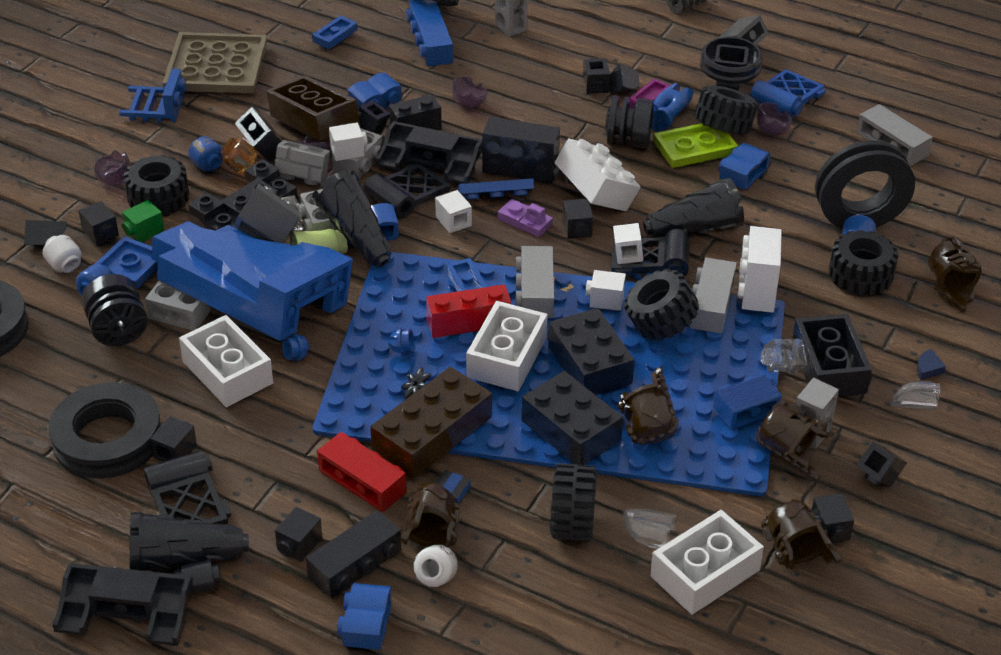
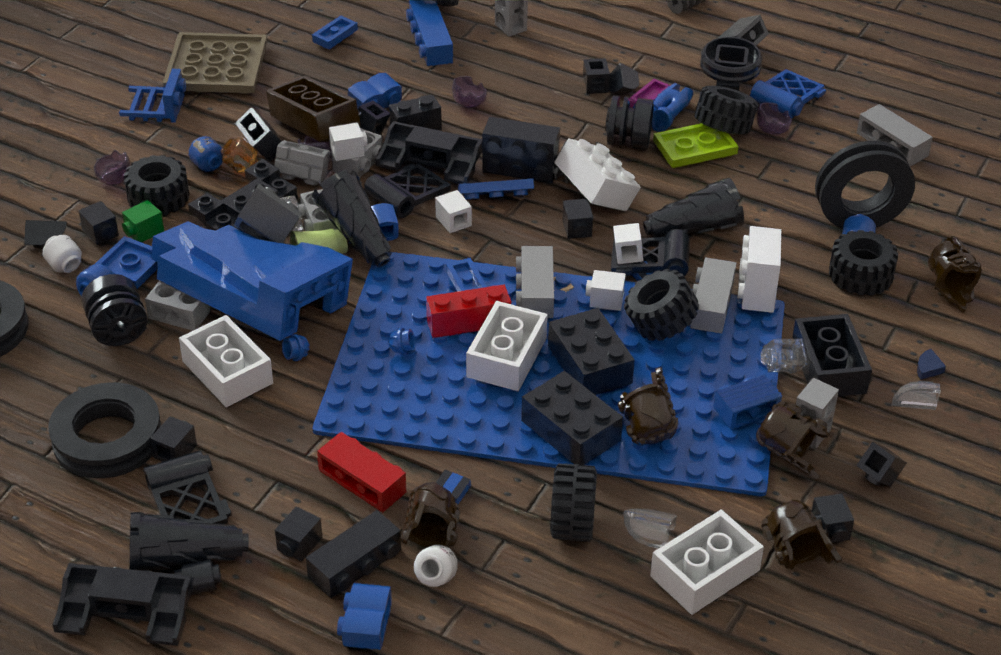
dark brown brick [370,366,492,479] -> none
black plant [401,368,431,400] -> none
medium lavender hinge [498,199,553,237] -> none
blue brick [718,143,771,190] -> none

